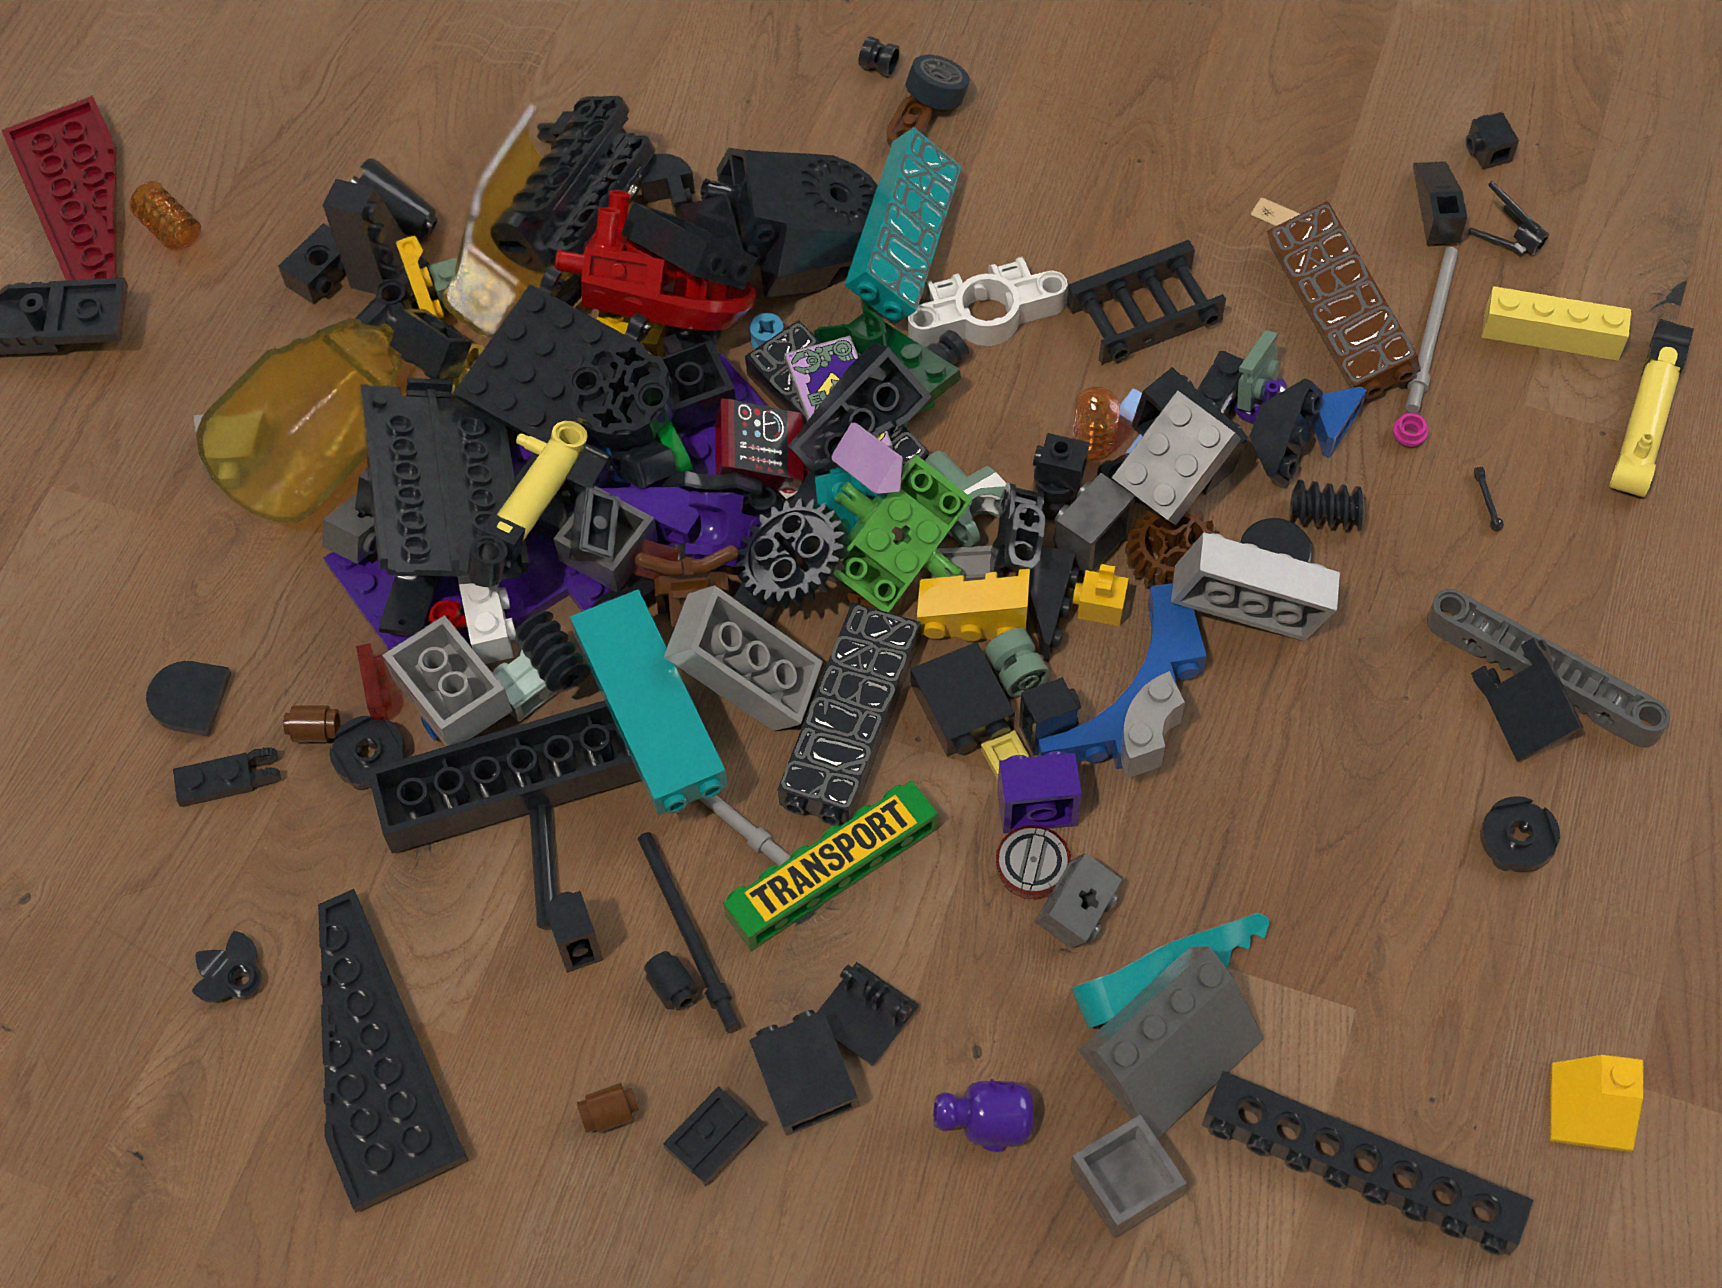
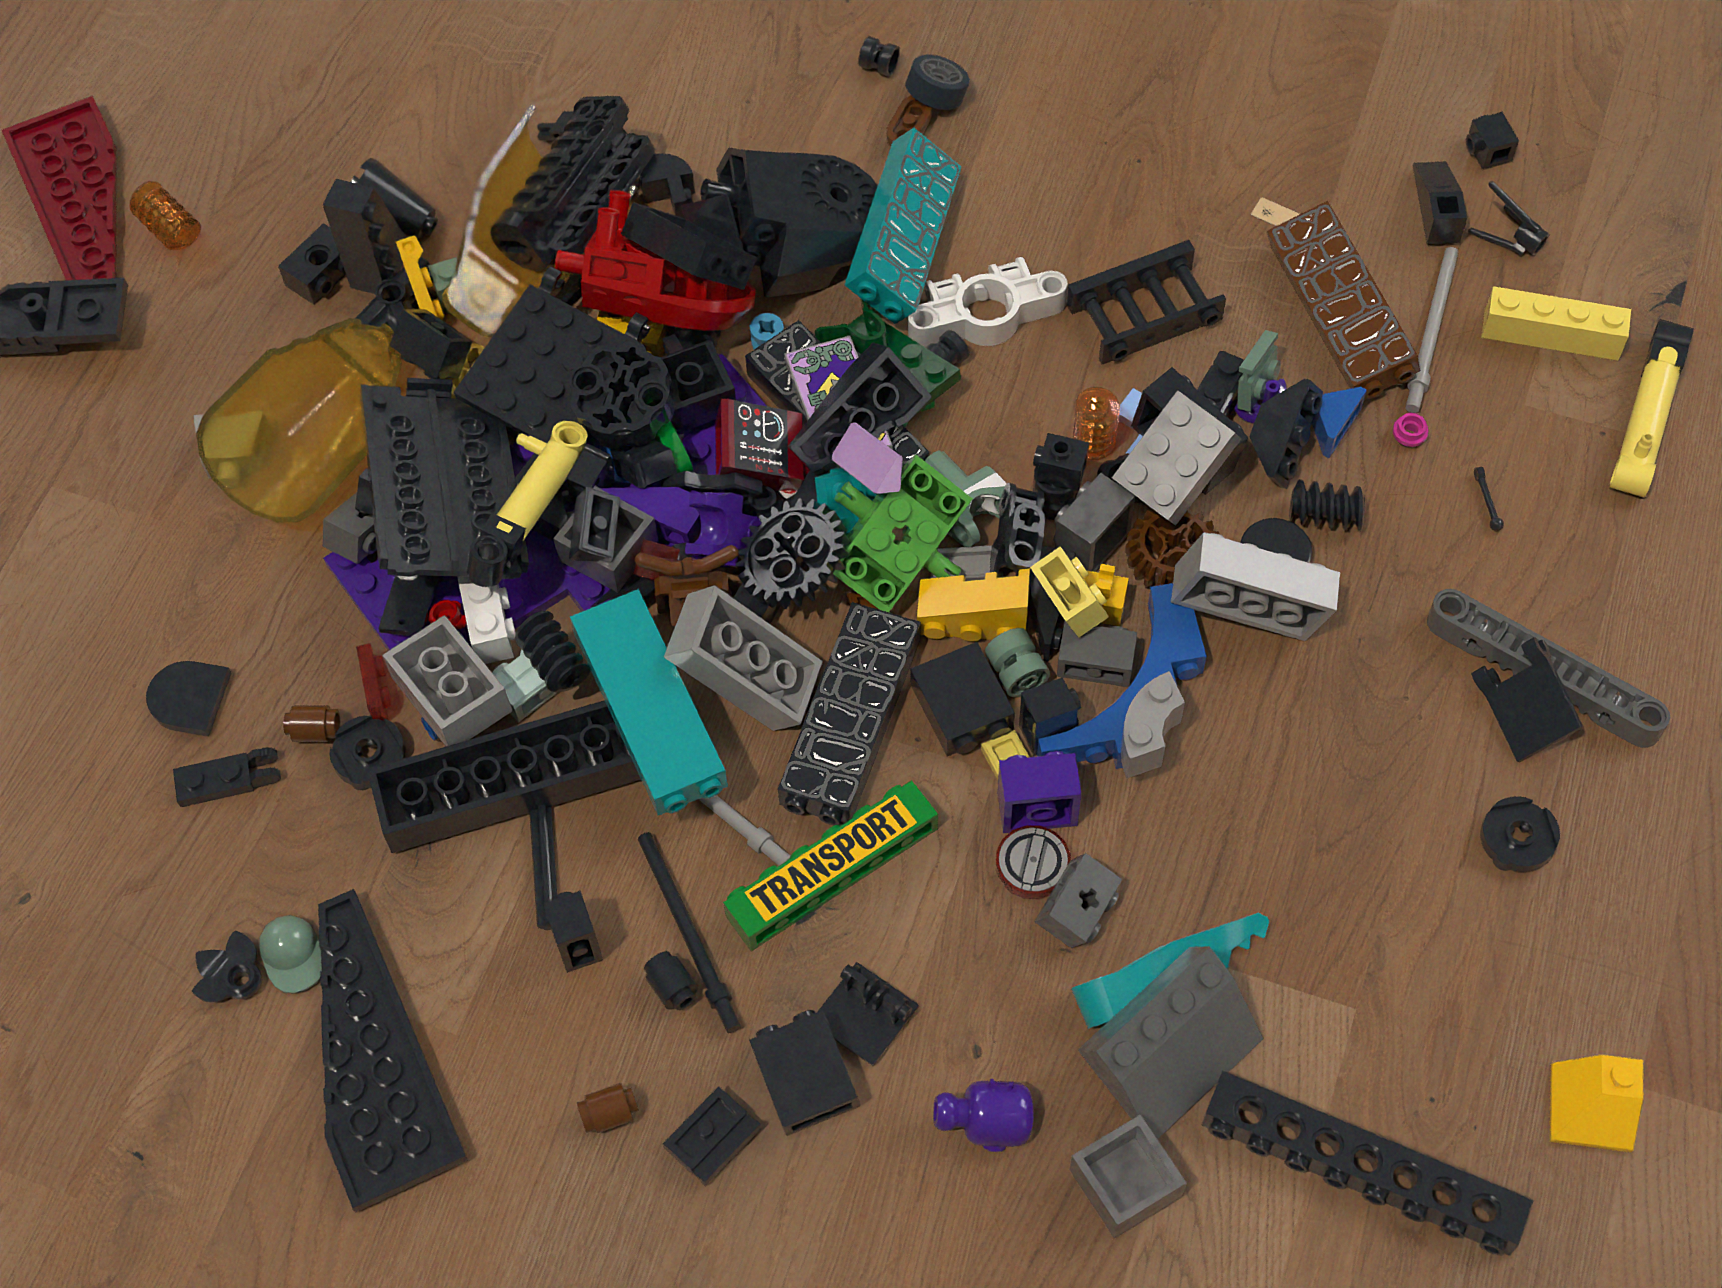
none -> sand green cap [259,915,322,994]
none -> light yellow brick [1030,546,1109,638]
none -> dark grey brick [1057,621,1137,687]

